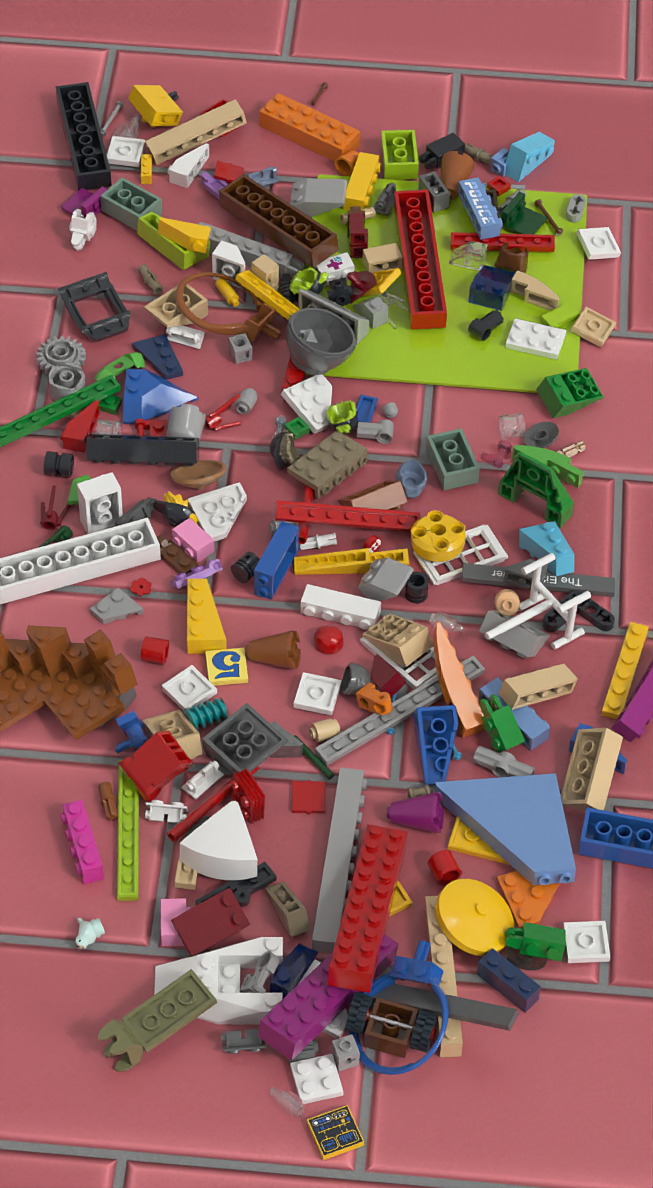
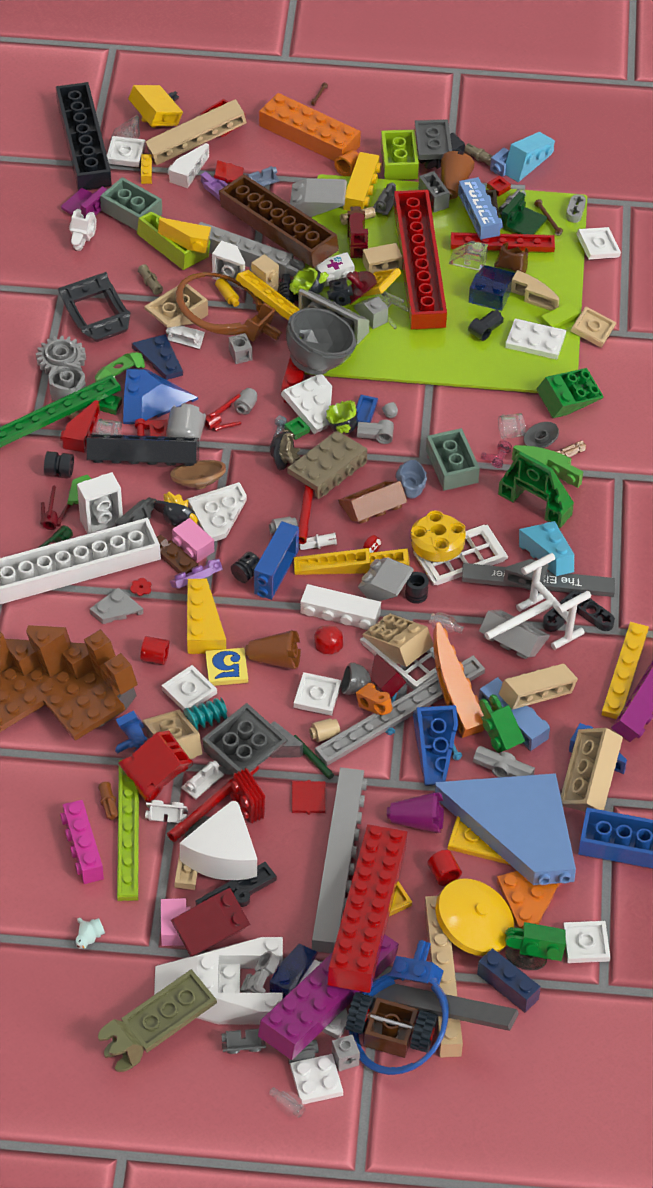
light grey axle [100,101,124,136] -> none
dark tan slope [265,881,310,937] -> none
red plate [274,500,420,532] -> none
black tile [307,1105,364,1160] -> none
dark tan bush [407,785,430,799] -> none
light nougat head [494,589,520,616] -> none
none -> dark grey plate [414,119,452,160]

